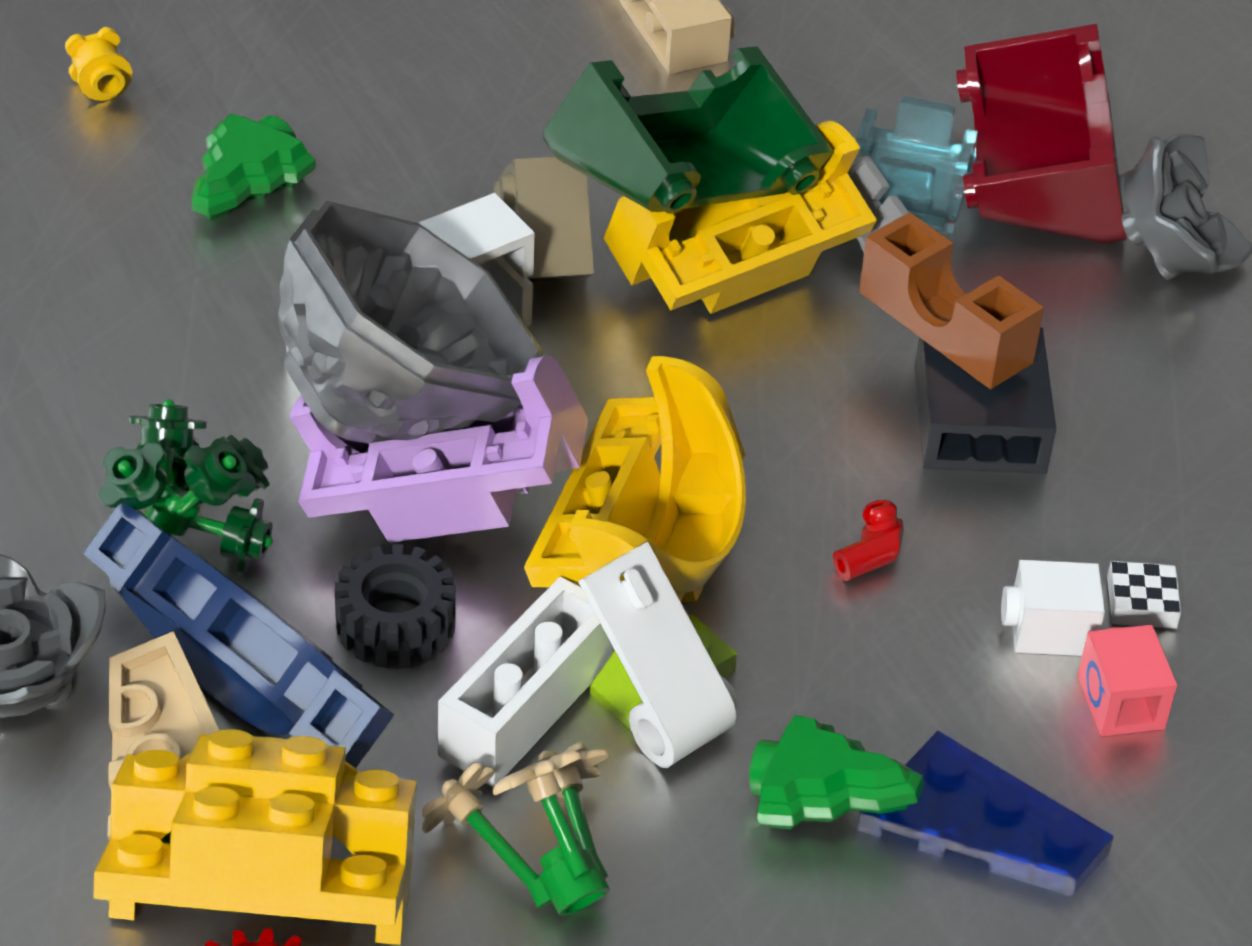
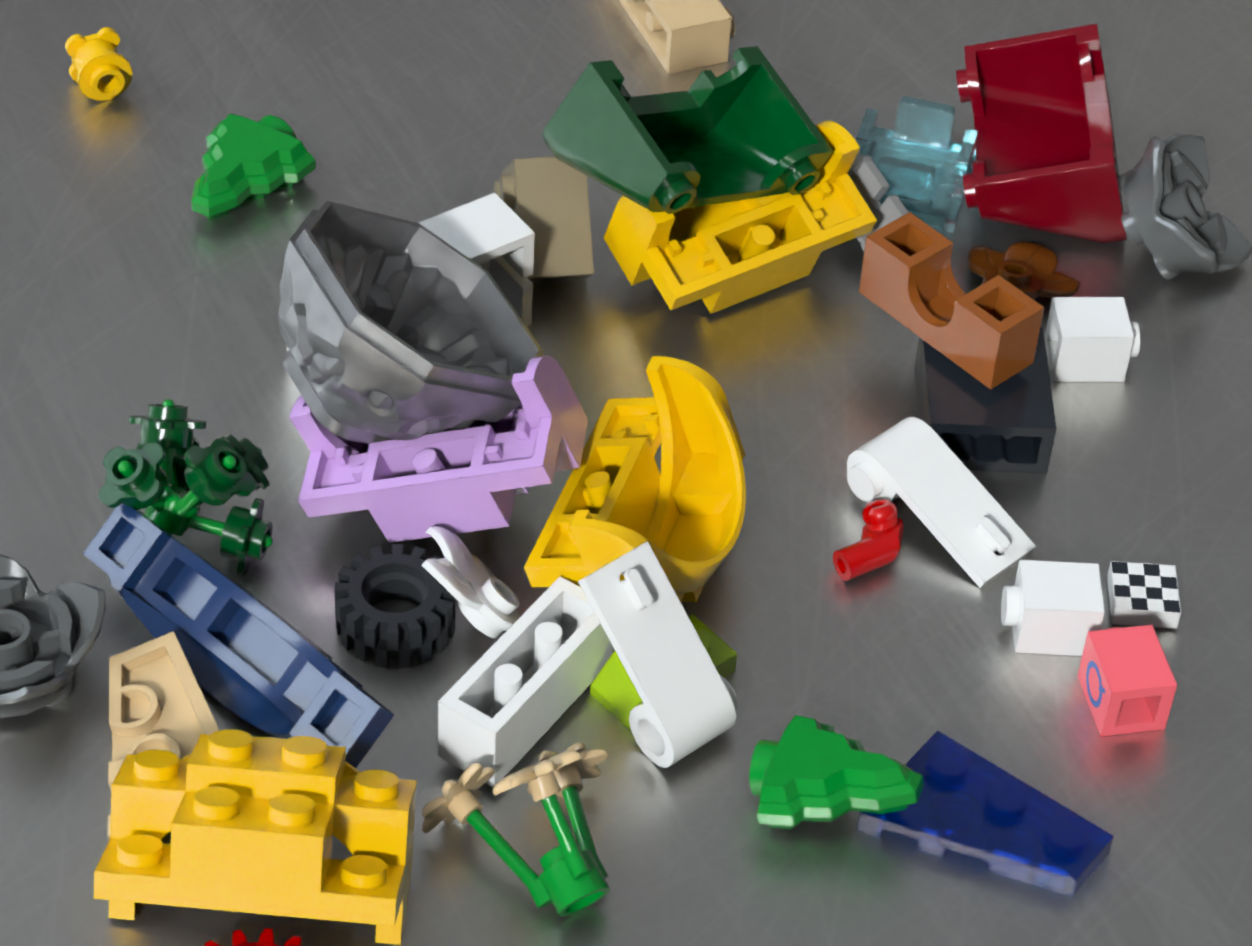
none -> white plate [422,526,520,638]
none -> white door [847,417,1037,588]
none -> reddish brown plate [967,242,1080,299]
none -> white brick [1044,297,1140,382]

